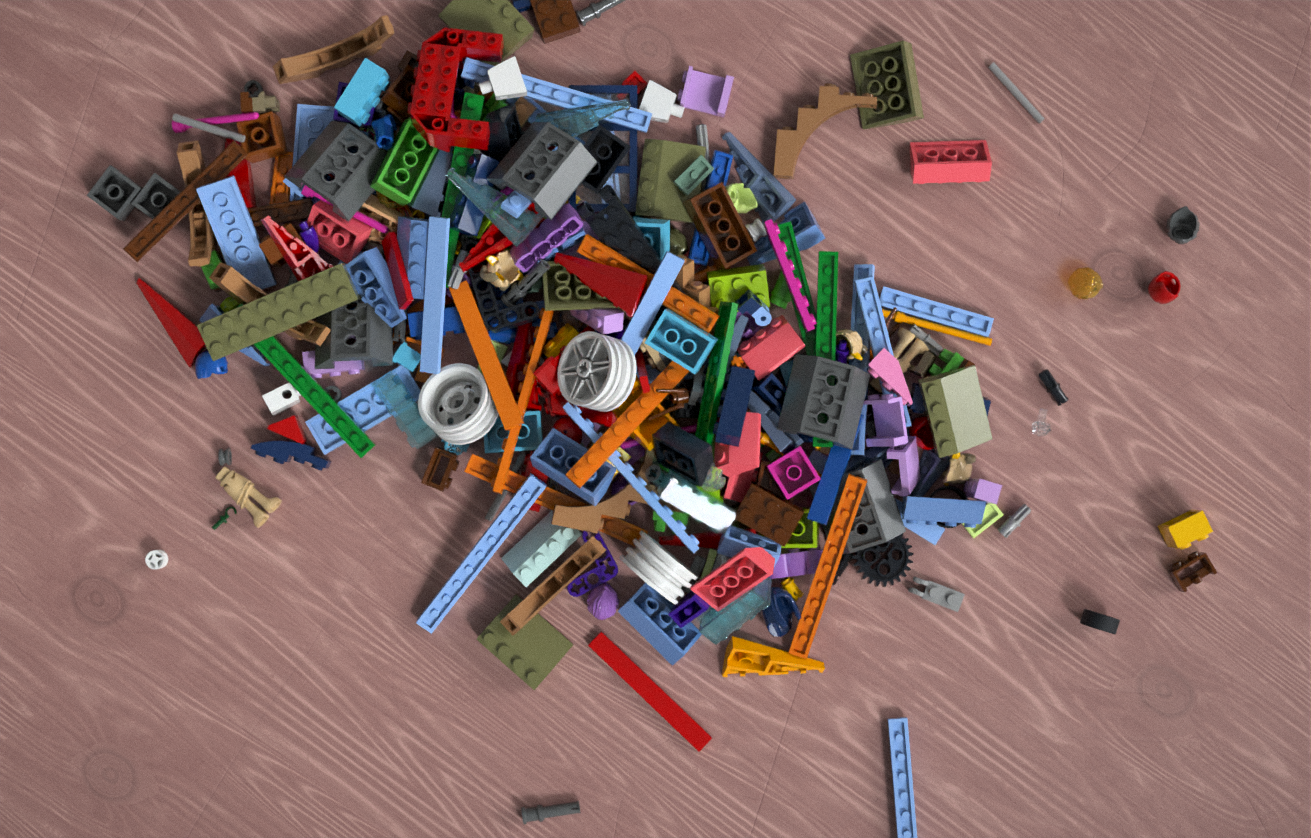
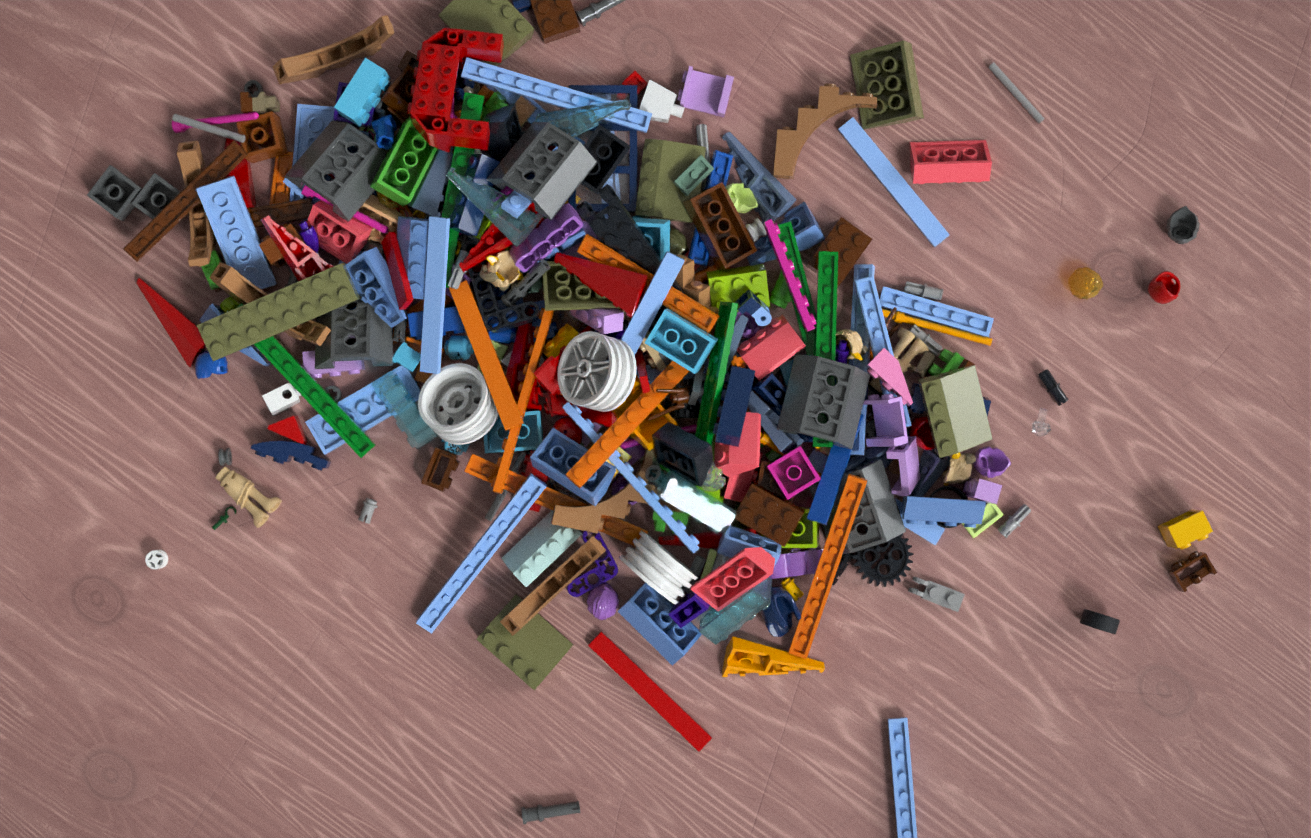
white torso [479,56,527,100] -> none
none -> light grey pin [358,498,378,524]
none -> medium azure head [445,335,474,360]
none -> reddish brown brick [806,217,872,288]
none -> light blue tile [838,117,950,247]
none -> light grey axle [904,281,943,301]
none -> medium lavender hair [973,446,1011,478]

